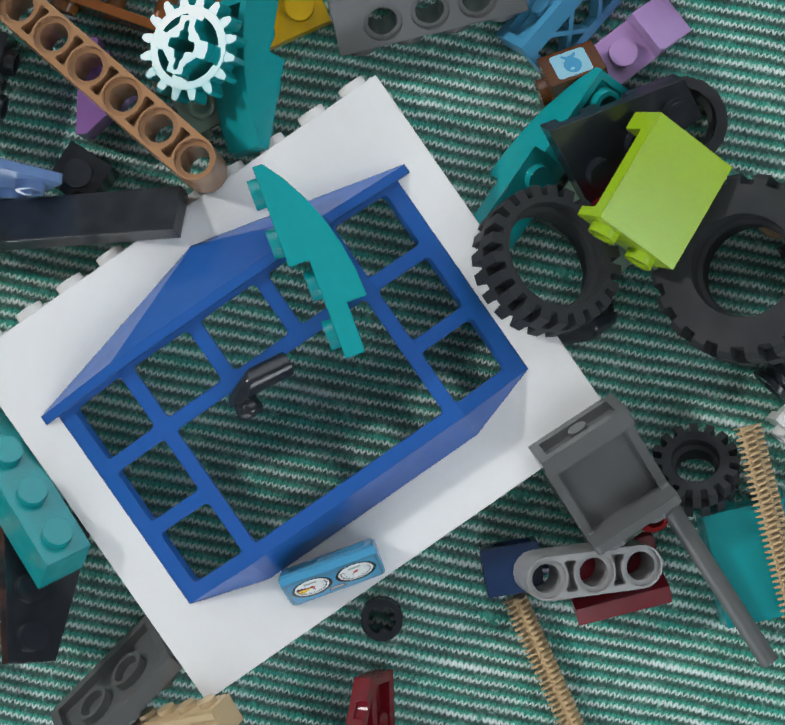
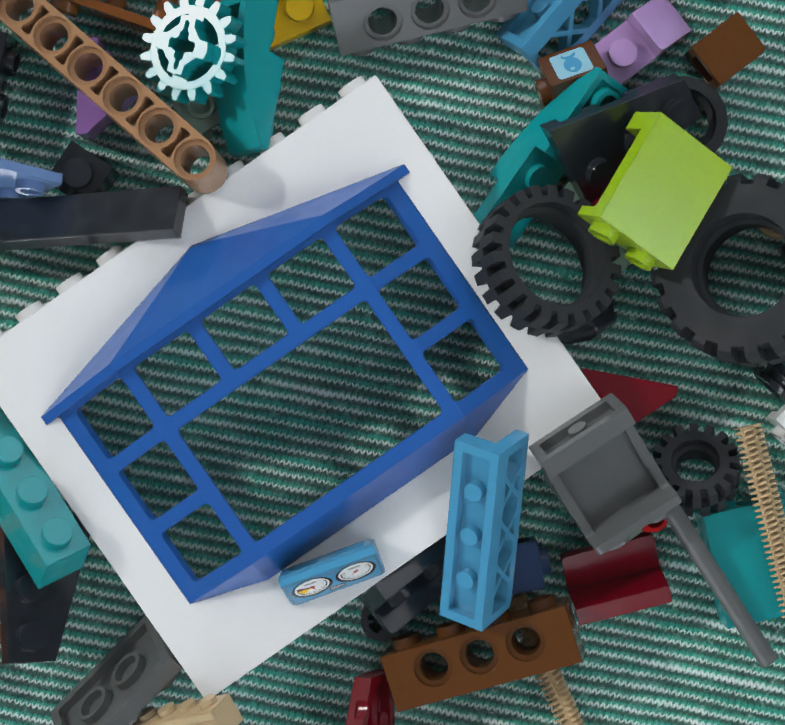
black arm [229,352,294,421] -> none
teal slope [247,164,367,359] -> none
light grey beam [513,539,663,601] -> none
none -> black bracket [360,535,446,635]
none -> reddish brown brick [380,593,585,712]
none -> dark azure fence [439,429,529,632]
none -> dark red slope [580,368,678,423]
none -> reddish brown panel [684,11,765,89]

